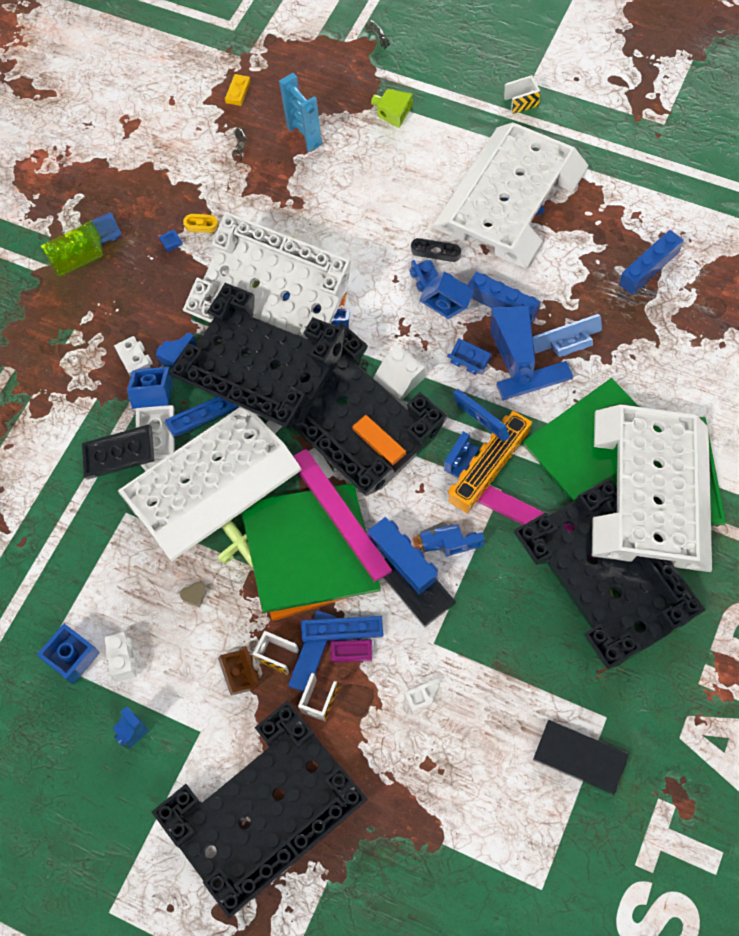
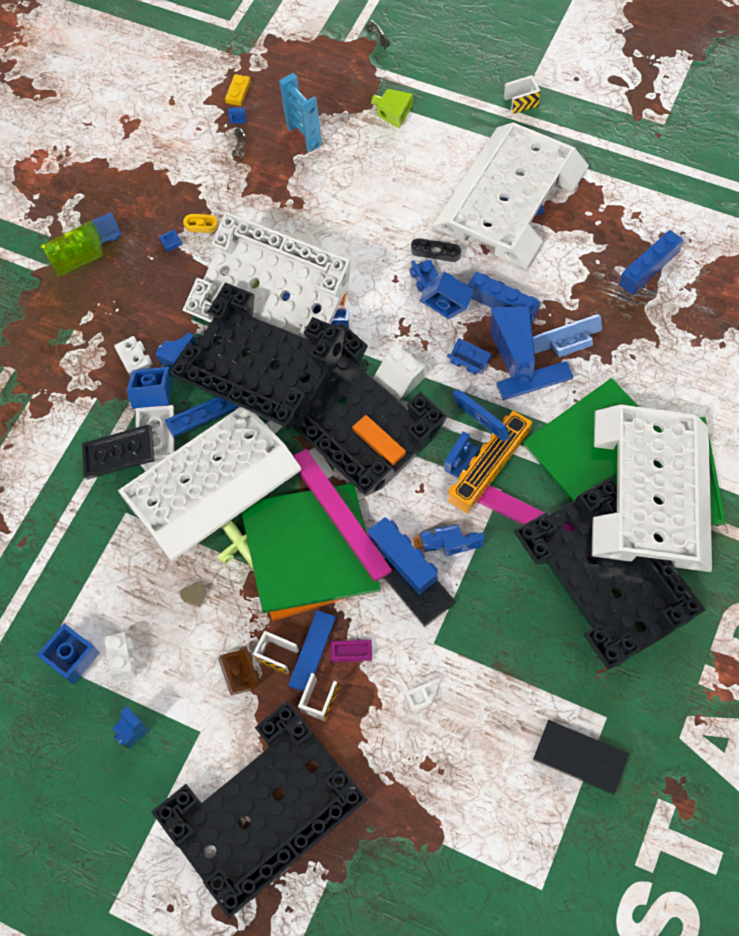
blue tile [301,616,384,642] -> none
none -> blue tile [228,108,247,124]

